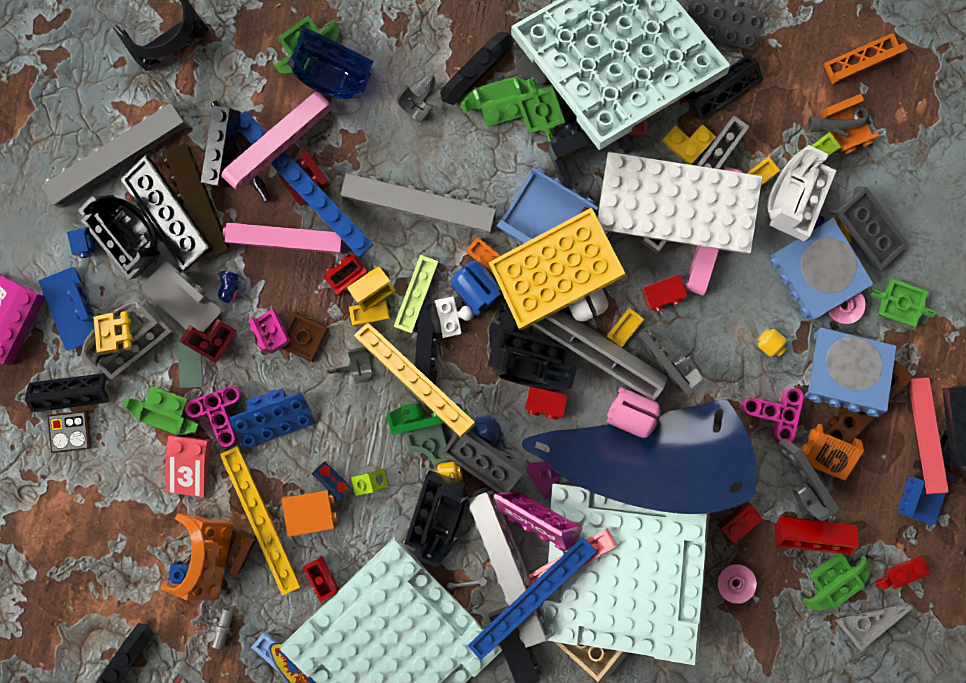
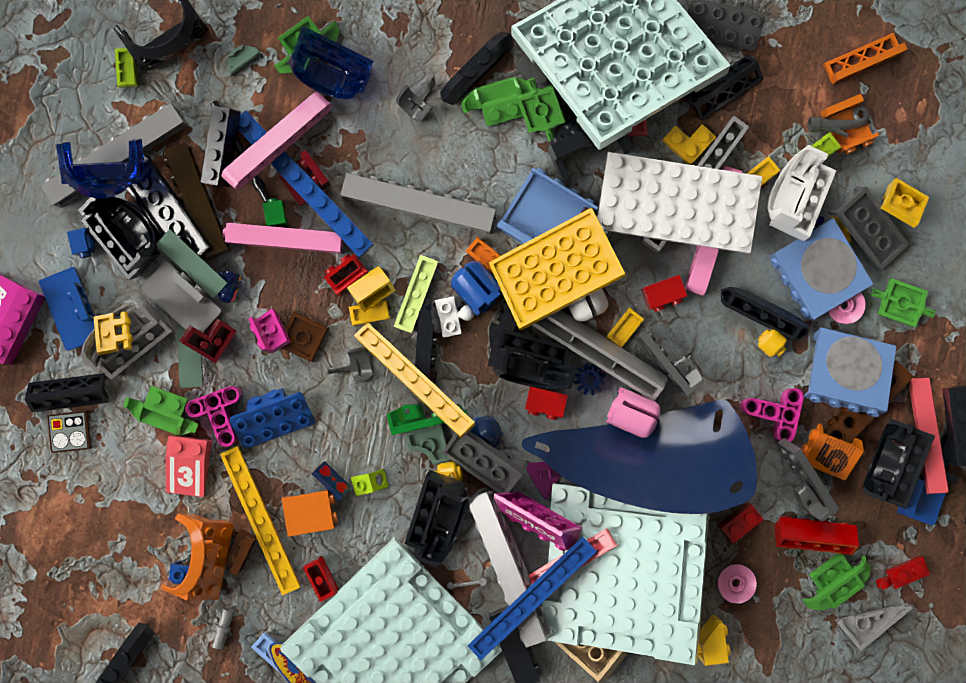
none -> clear blue piece [55,138,152,198]
none -> lime plate [114,48,138,88]
none -> sand green sticker [156,229,227,298]
none -> sand green tile [227,45,262,76]
none -> green brick [262,198,289,227]
none -> clear blue gear [573,363,606,395]
none -> yellow slope [698,615,731,666]
none -> black brick [721,287,809,341]
none -> black piece [863,419,935,509]
none -> yellow plate [881,178,929,228]

